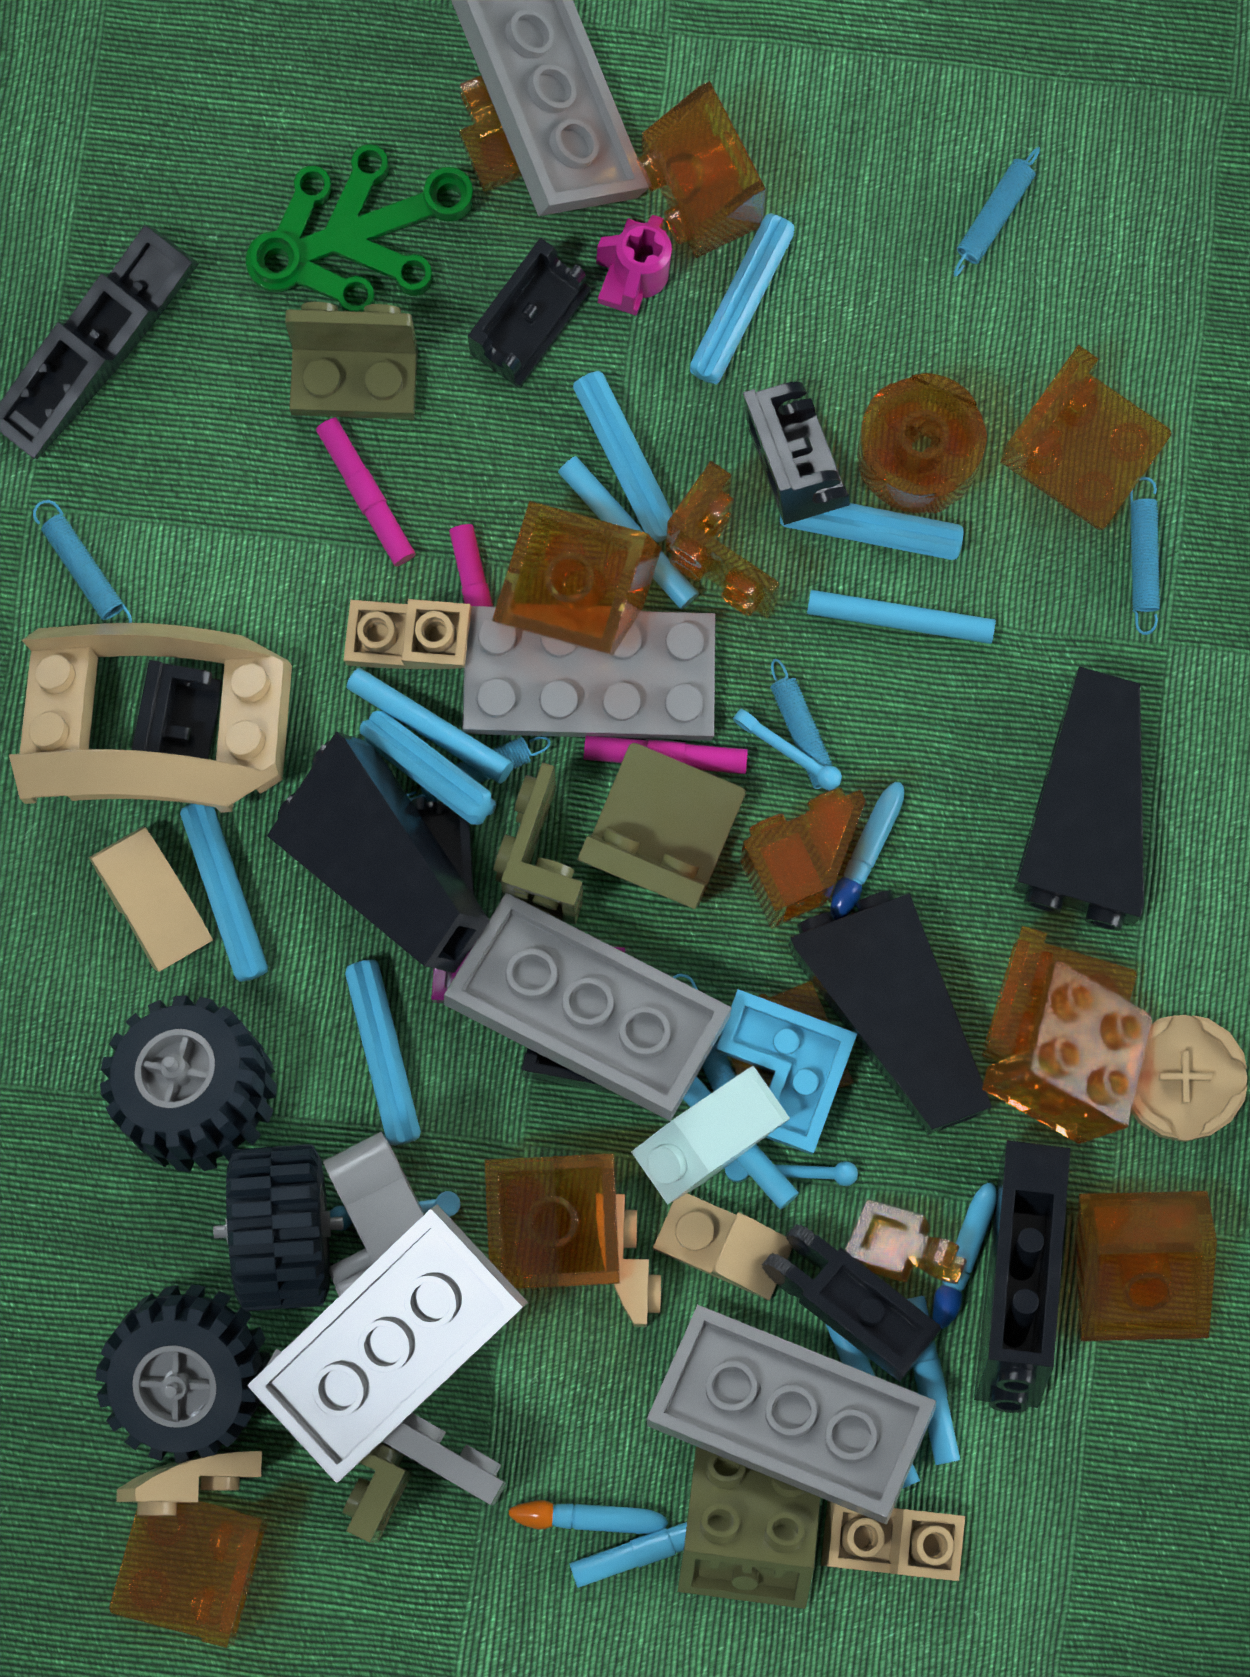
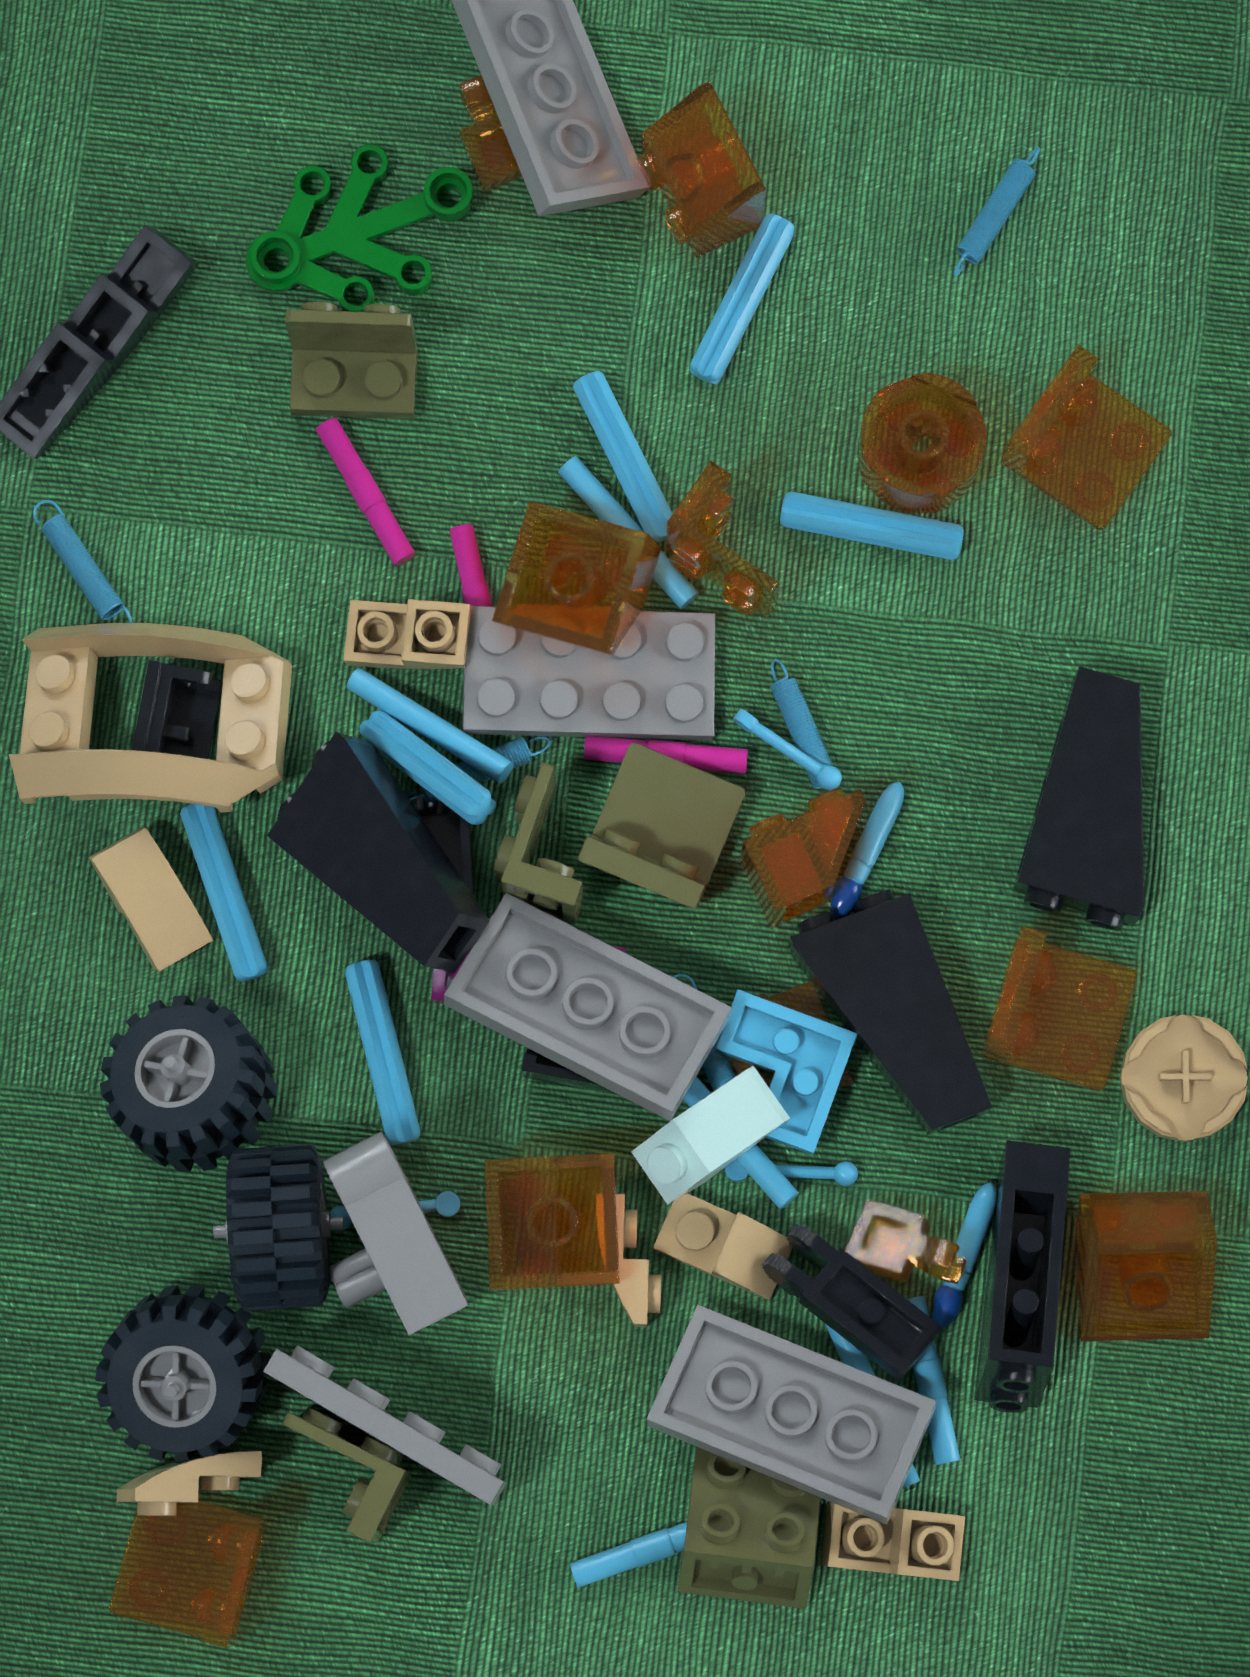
plate [247,1204,528,1483] -> none
black hinge [468,238,591,388] -> none
medium azure piece [509,1500,668,1534] -> none
dark pink piece [596,215,672,316] -> none
black hinge [743,382,850,525] -> none
medium azure bar [807,590,996,644] -> none
clear orange bracket [982,961,1152,1144] -> none
medium azure piece [1130,477,1160,635] -> none

